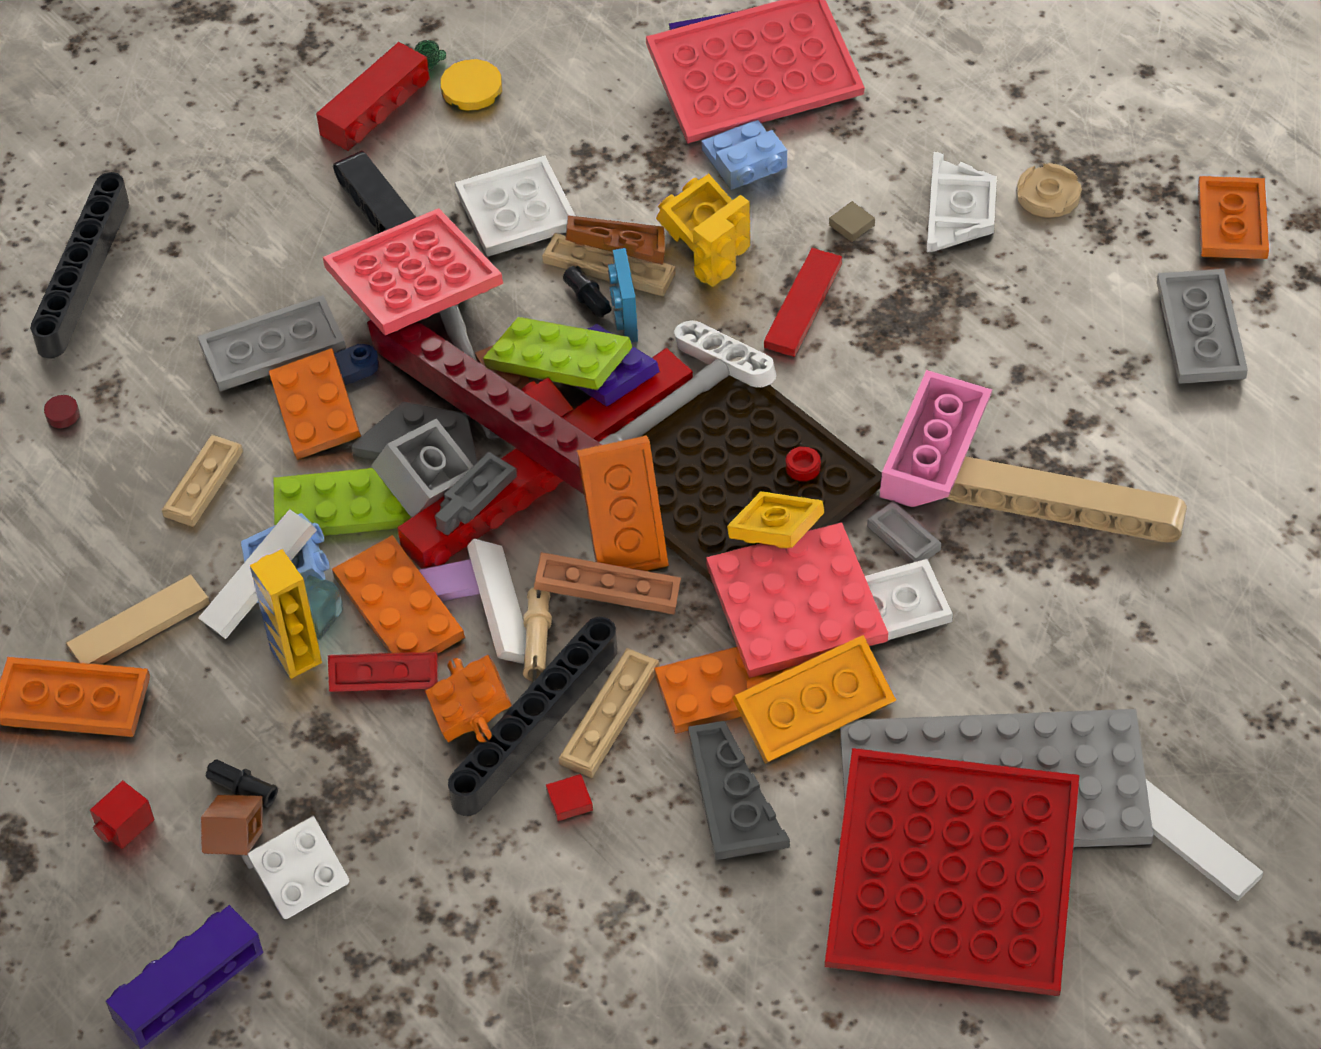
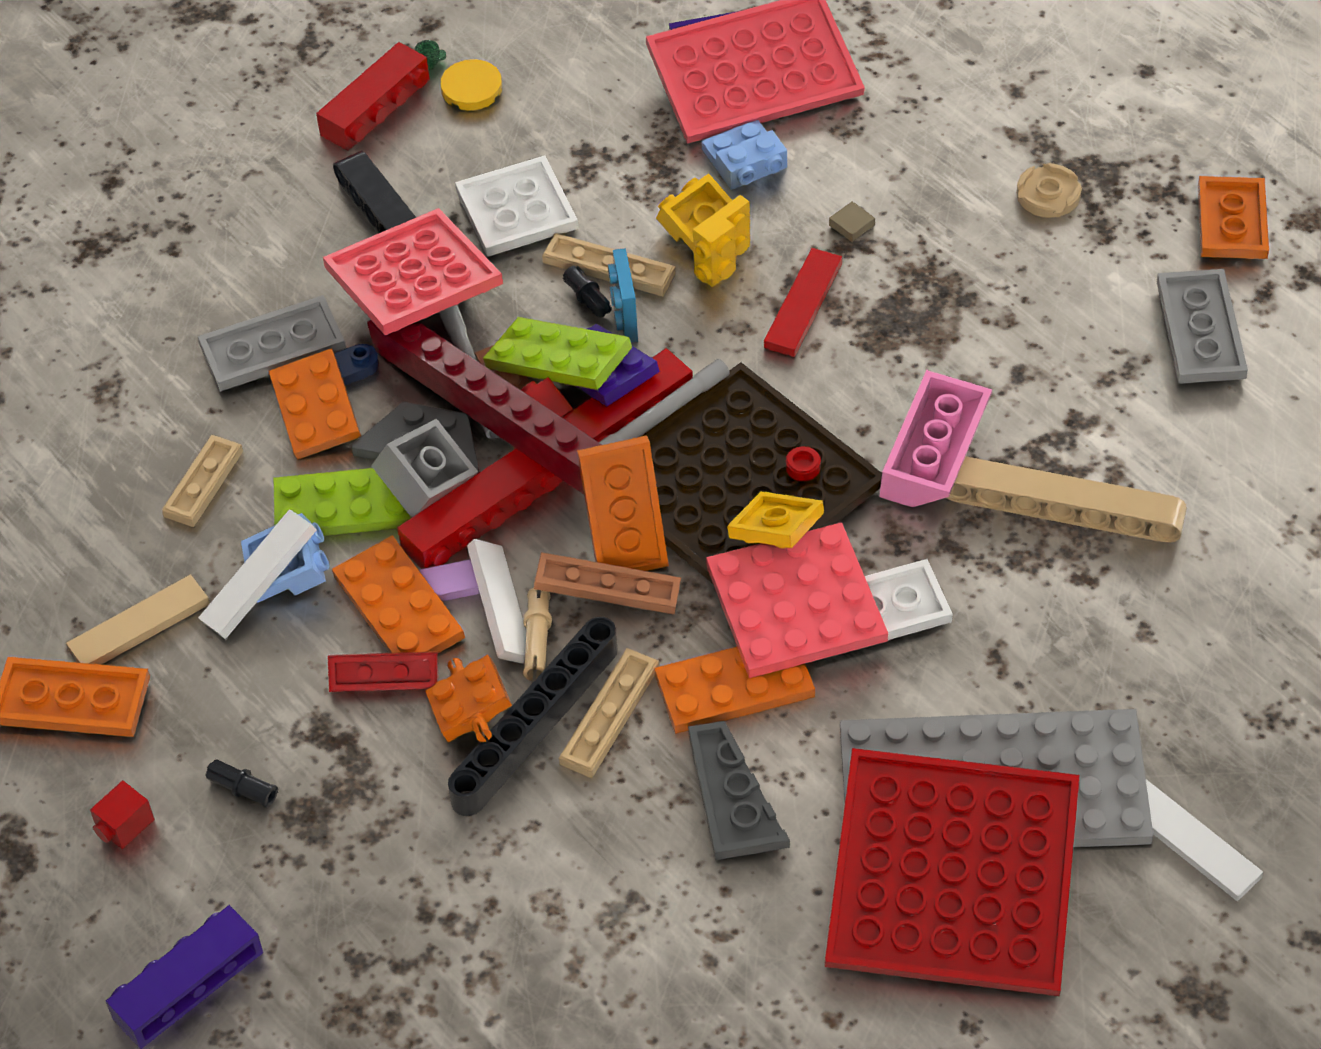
black beam [30,172,129,358] -> none
dark red tile [44,395,80,428] -> none
dark orange panel [201,795,263,855] -> none
white bracket [242,816,349,919] -> none
yellow brick [250,549,322,679] -> none
clear light blue brick [304,575,344,640] -> none
dark grey hinge [435,452,517,535] -> none
red tile [546,774,593,821] -> none
dark orange wing [566,215,665,265] -> none
white beam [674,320,777,387] -> none
light orange plate [732,635,896,764] -> none
light grey tile [867,501,941,564] -> none
white wing [927,152,997,252] -> none

